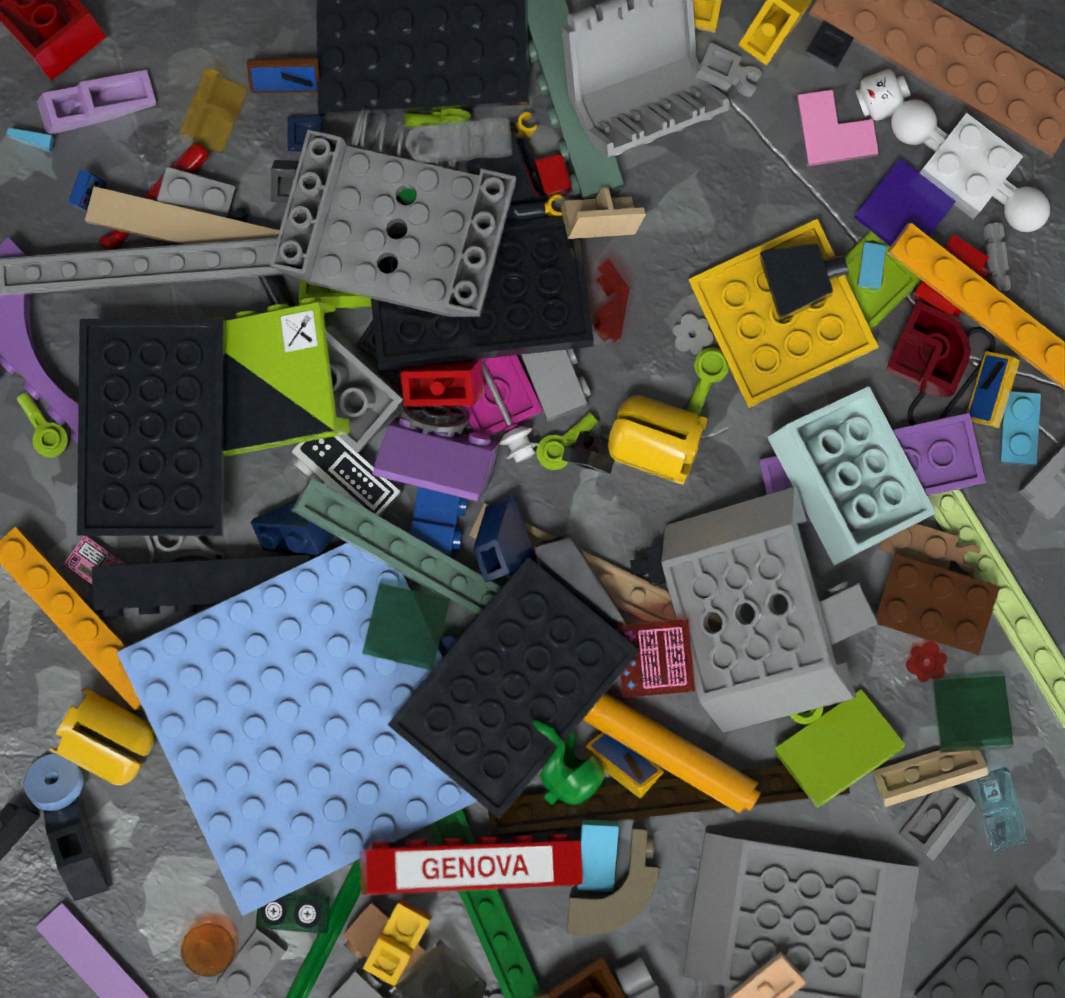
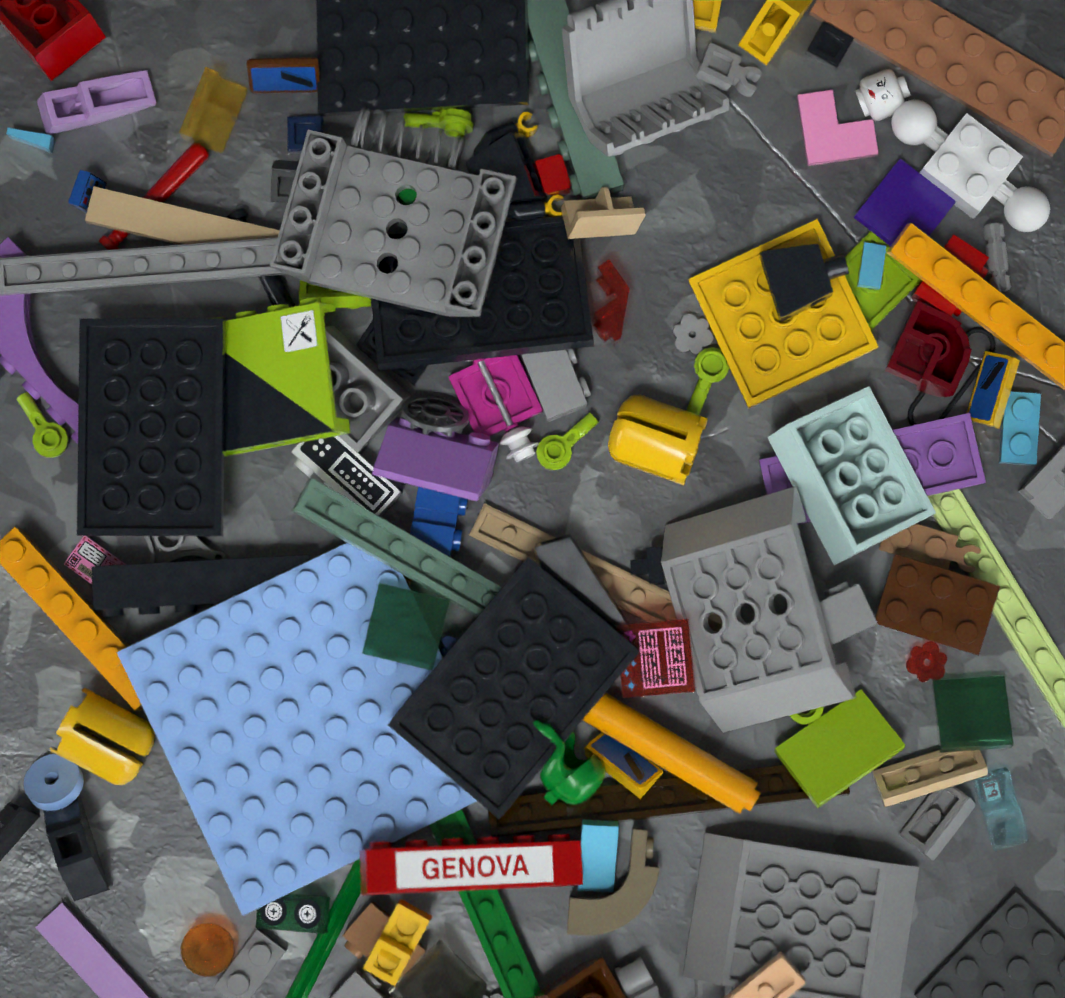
light grey plate [156,166,235,218] -> none
dark blue slope [250,499,335,555] -> none
red brick [400,359,485,406] -> none
clear piece [406,117,513,163] -> none
dark blue slope [473,497,538,583] -> none
black tile [562,433,614,474] -> none

